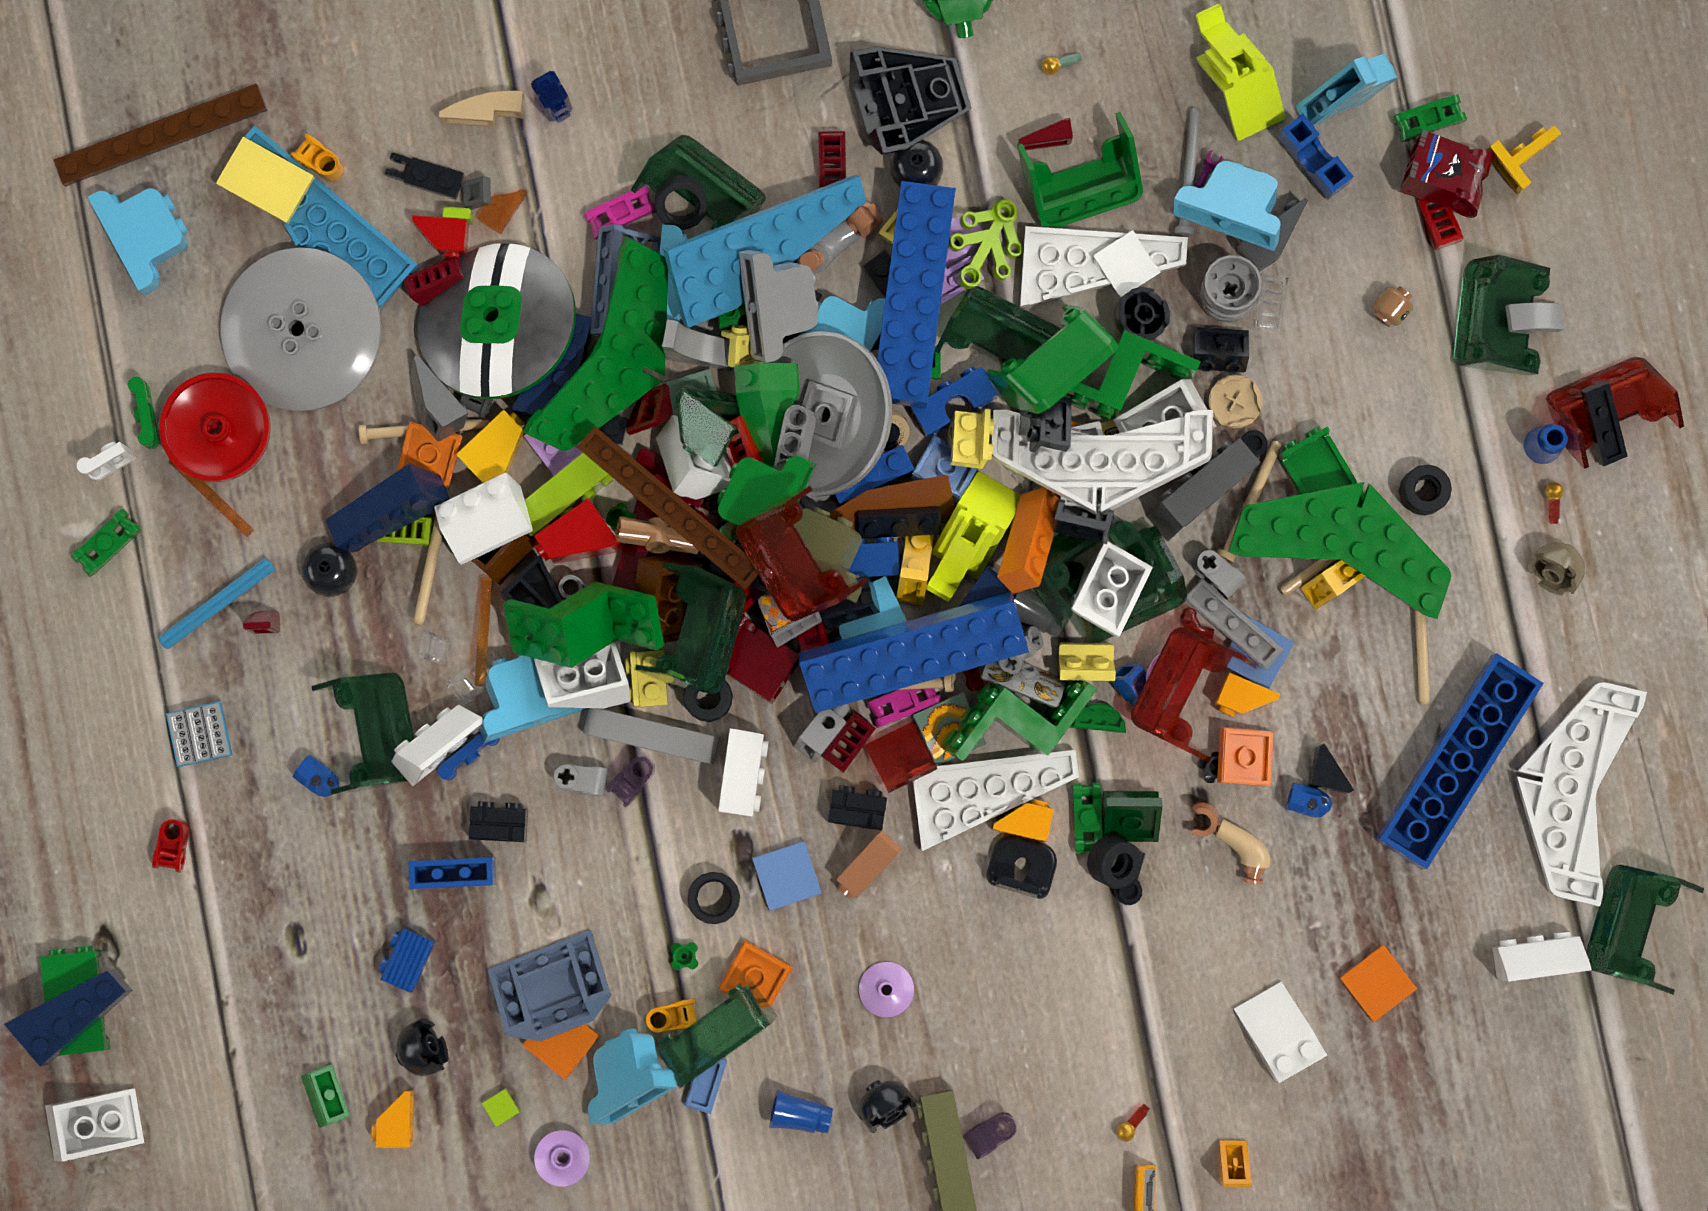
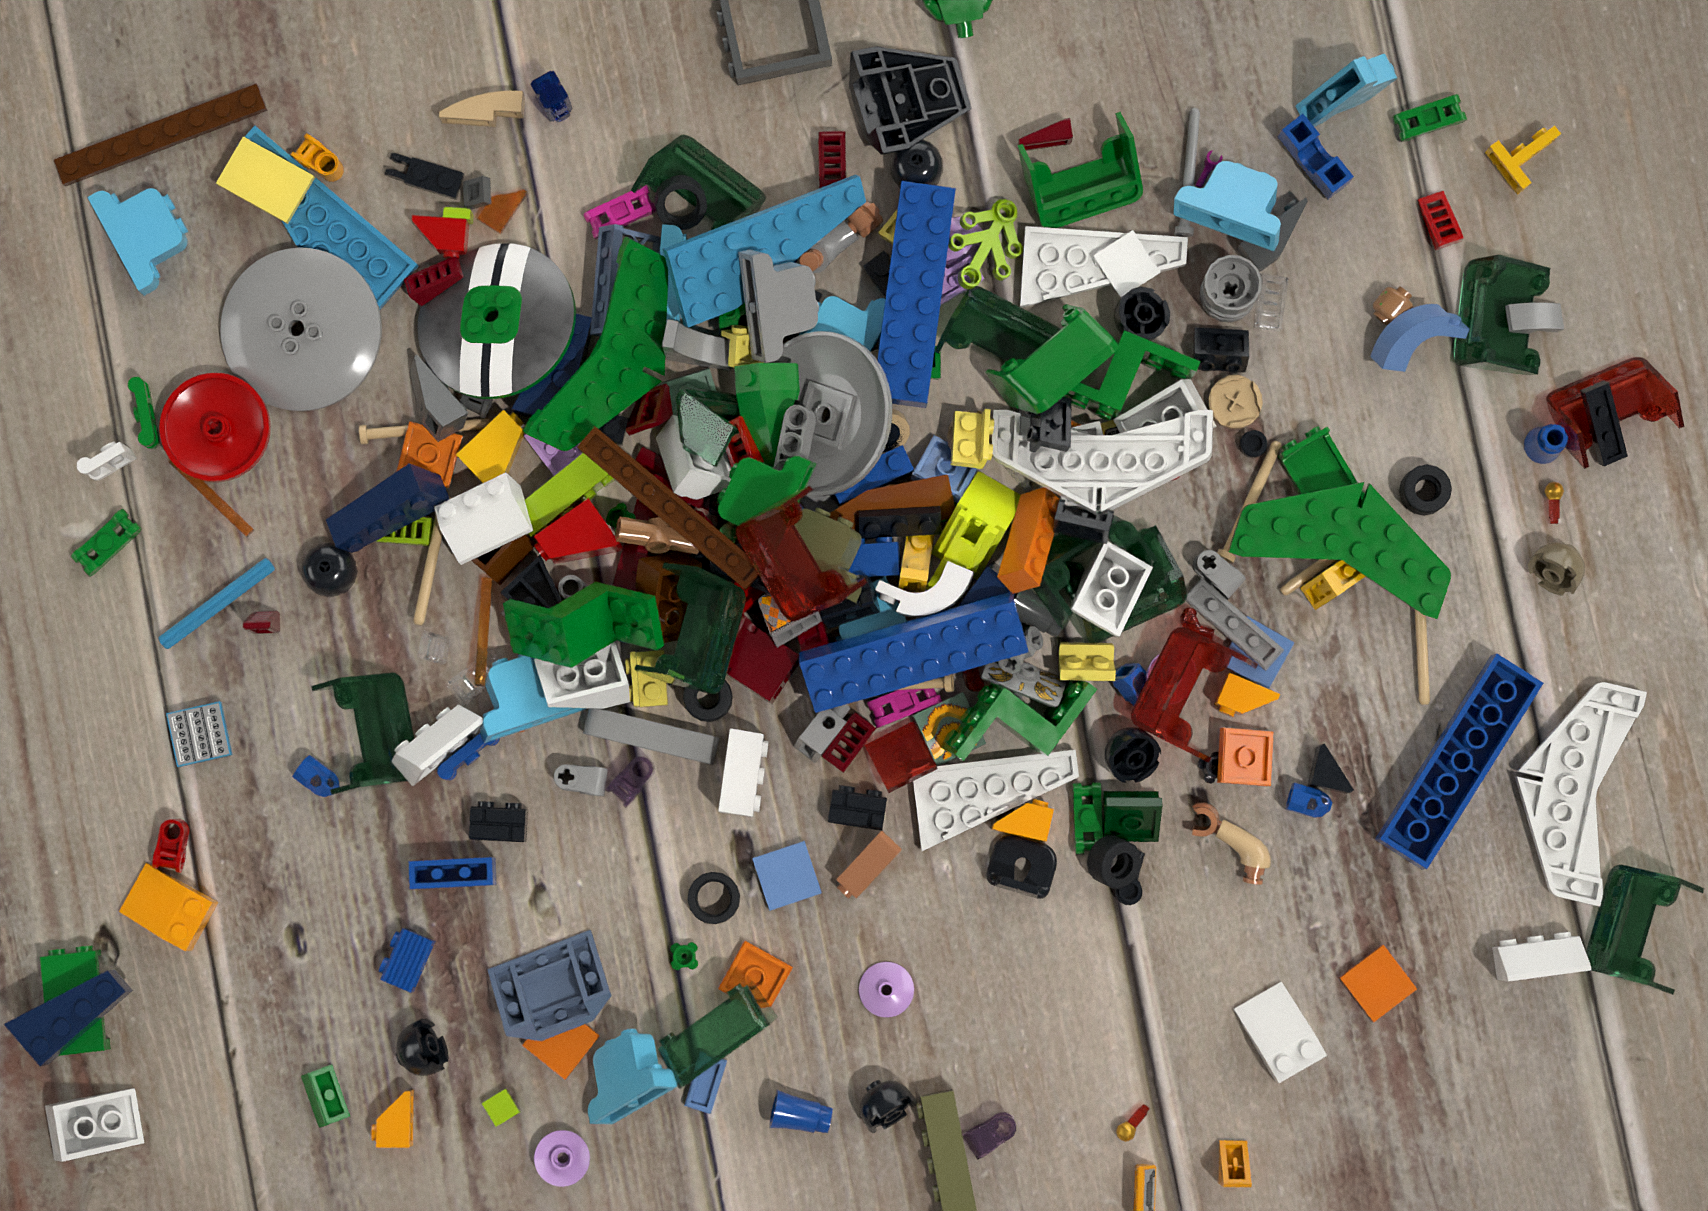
light orange piece [646,998,700,1033] -> none
blue arch [910,366,998,439] -> none
piece [1042,53,1082,75] -> none
green tile [1071,703,1126,733] -> none
dark grey wedge [1147,438,1261,542] -> none
neon yellow piece [1196,4,1286,141] -> none
dark red piece [1399,130,1494,218] -> none
none -> light orange slope [119,863,219,951]
none -> white arch [875,561,974,618]
none -> black cylinder [1105,727,1161,783]
none -> medium blue arch [1370,304,1469,372]

